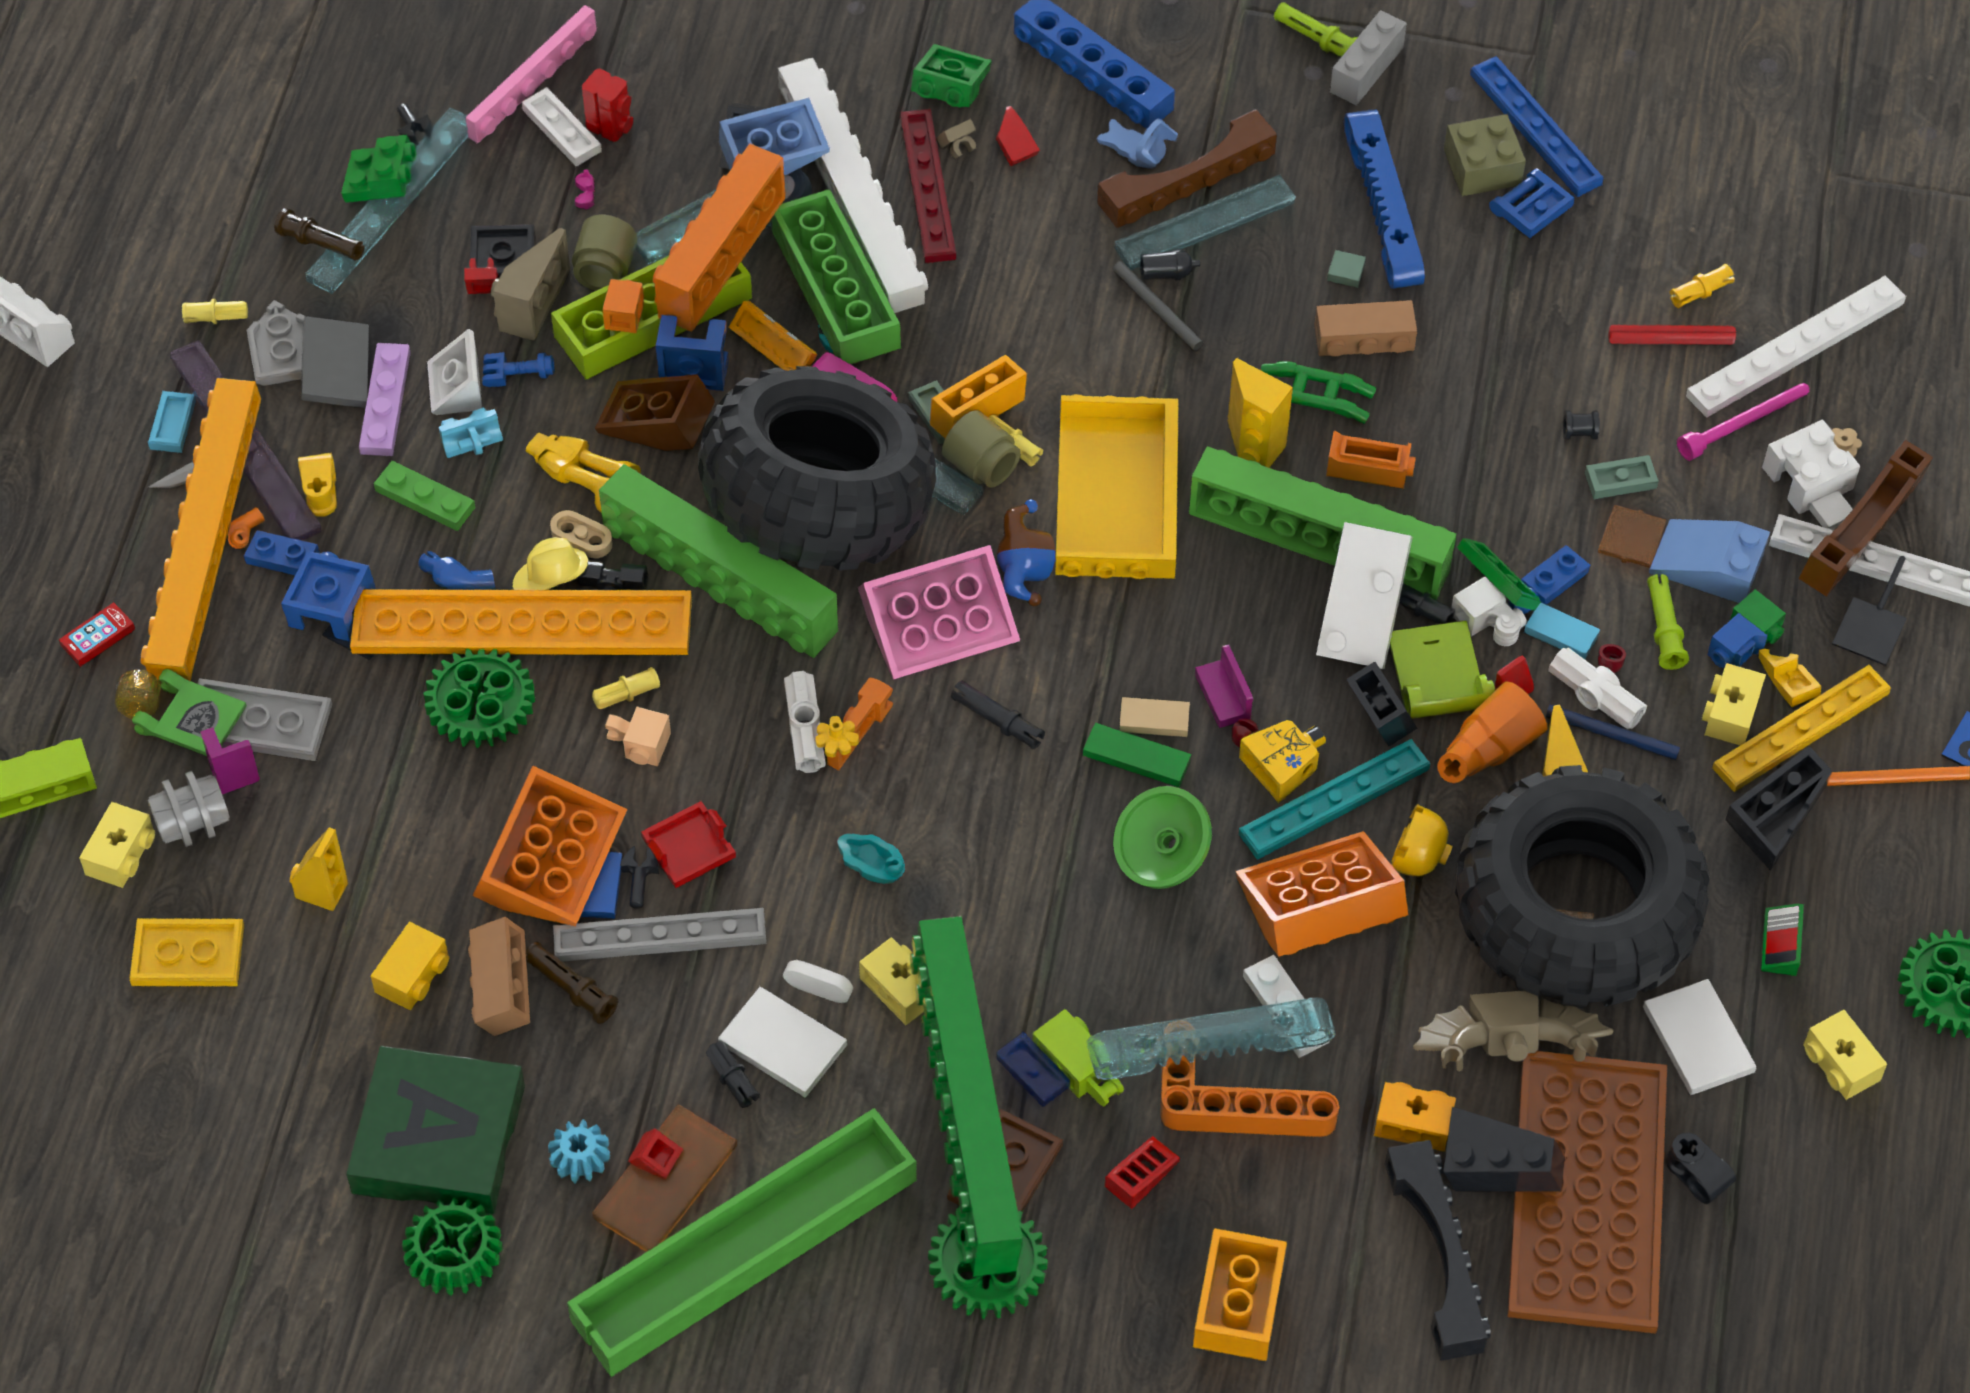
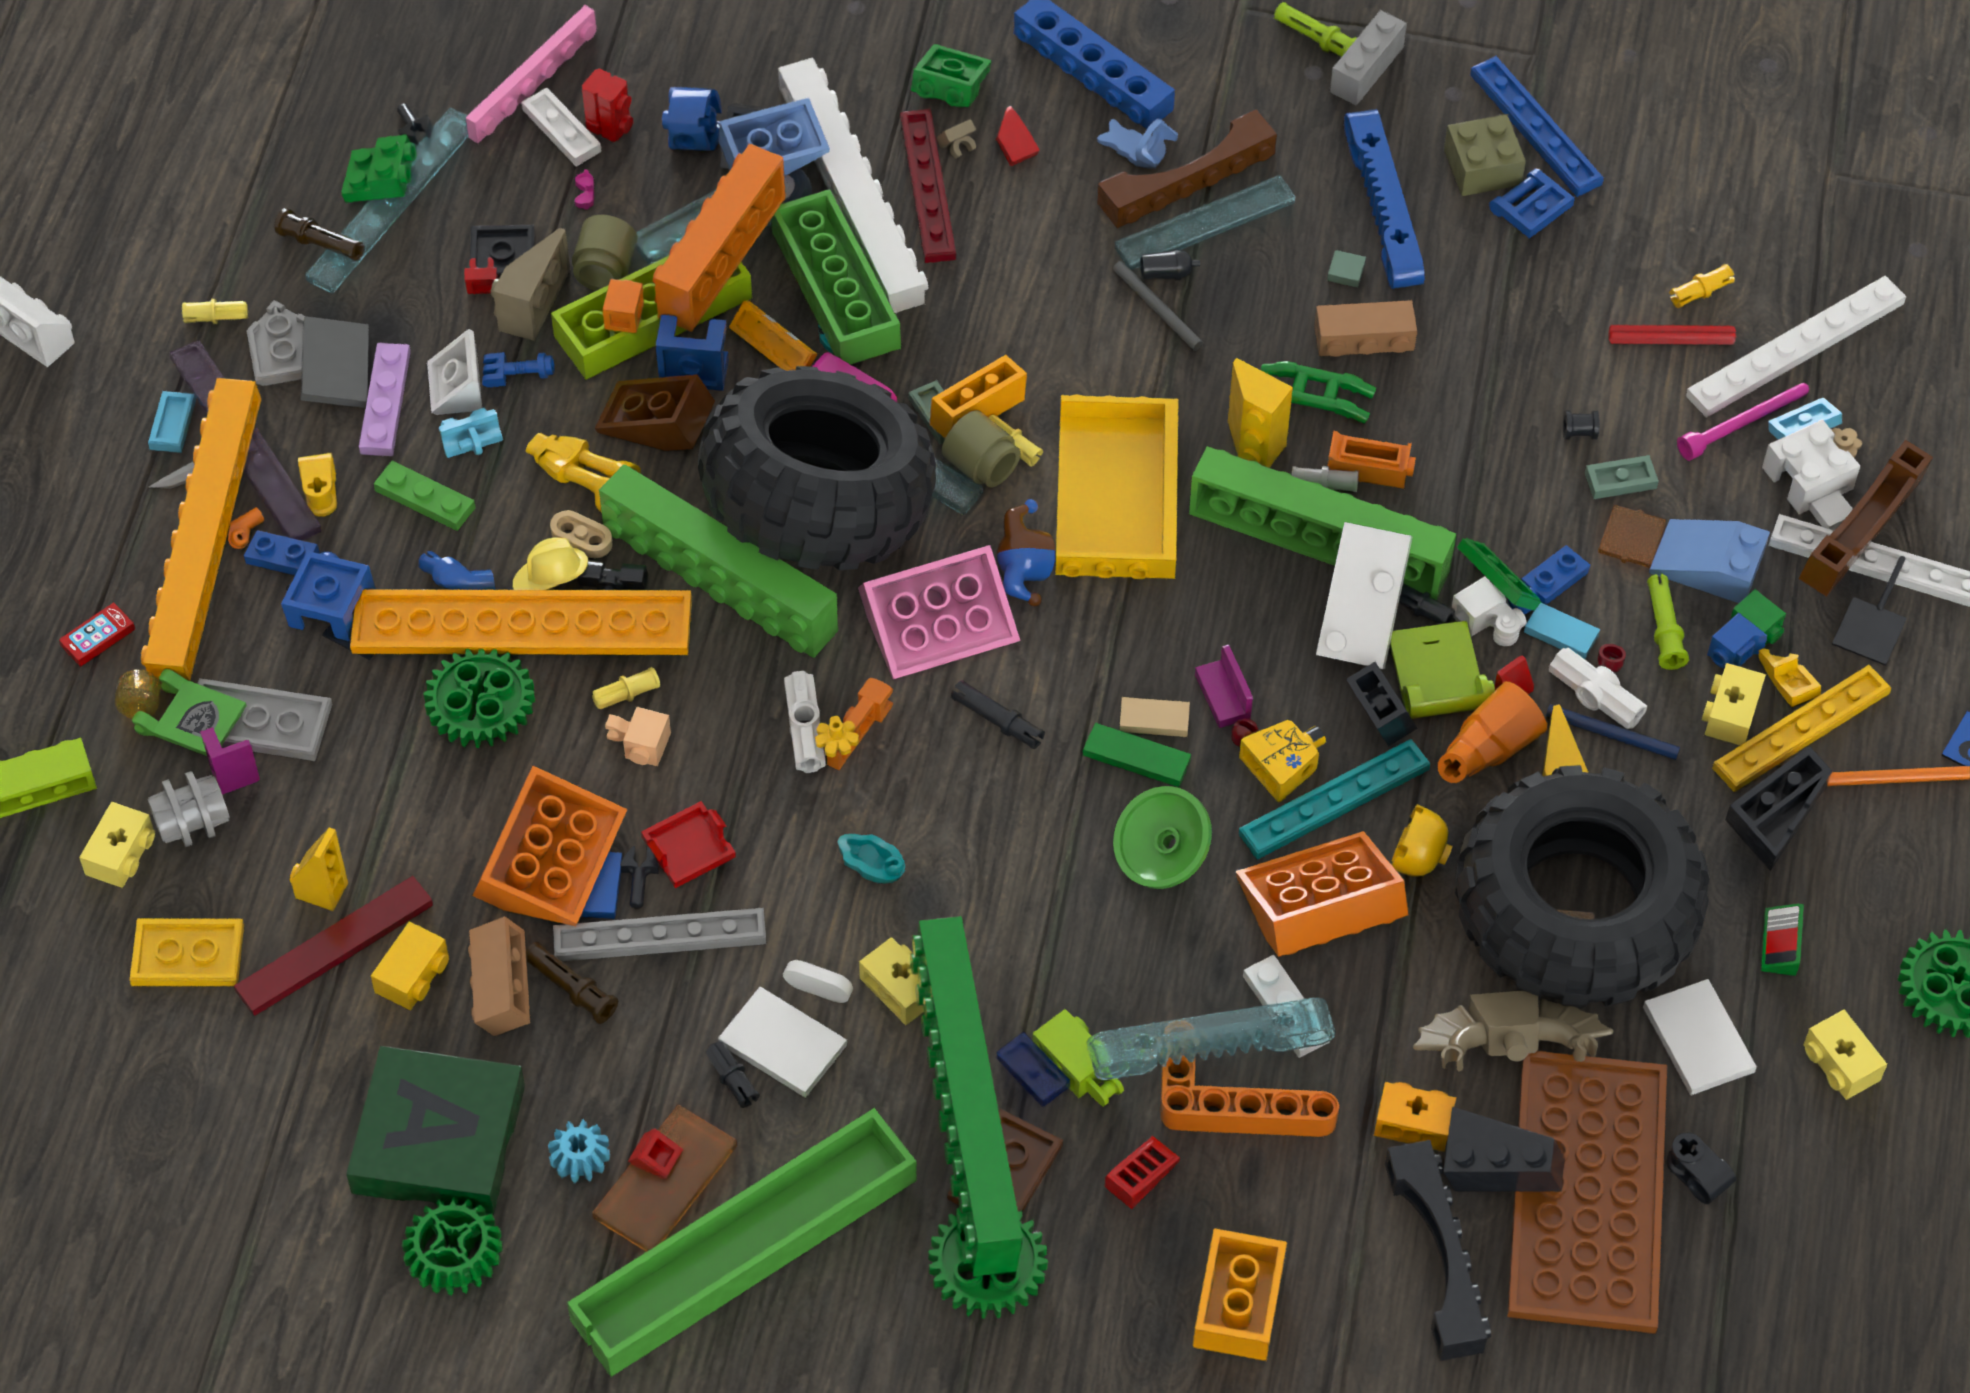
none -> dark red tile [234,876,433,1016]
none -> blue brick [662,87,722,151]
none -> light grey pin [1292,466,1358,492]
none -> medium azure plate [1769,398,1842,440]

